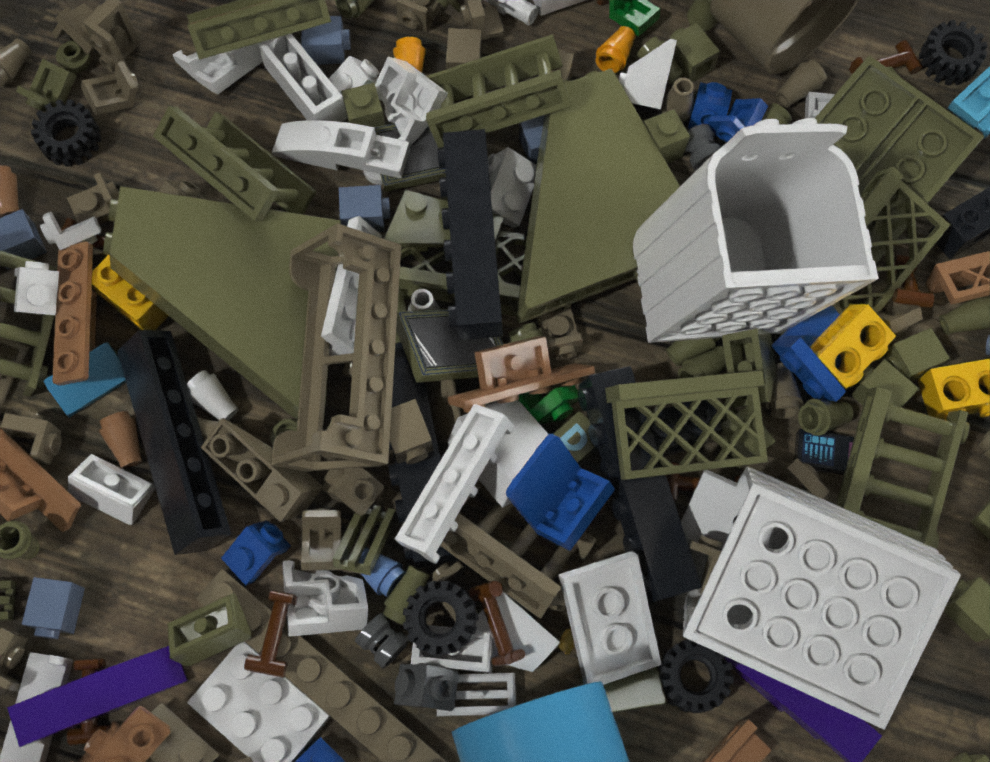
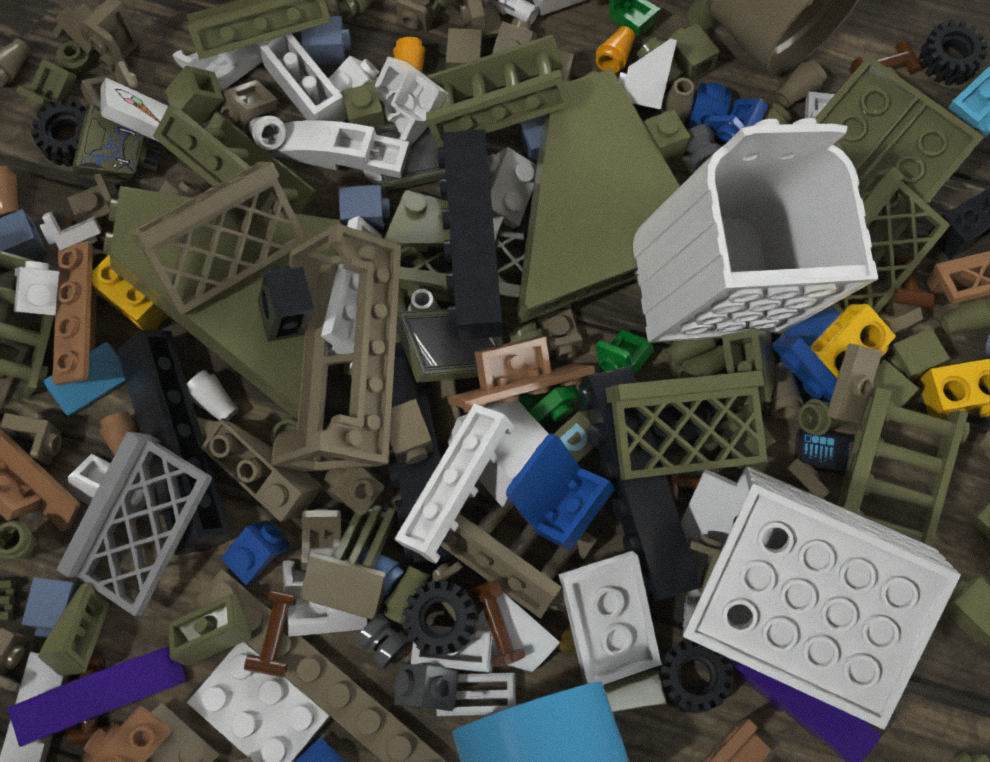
none -> olive slope [38,583,110,676]
none -> light grey fence [56,432,213,617]
none -> olive torso [71,102,160,180]
none -> white tile [100,77,168,142]
none -> dark tan fence [129,161,308,315]
none -> olive brick [165,66,224,123]
none -> dark tan bracket [221,80,278,133]
none -> white cone [248,116,286,150]
none -> black brick [258,265,314,342]
none -> dark tan slope [301,552,386,619]
none -> dark tan bracket [492,18,537,54]
none -> green bracket [595,330,654,375]
none -> dark tan plate [827,343,883,424]

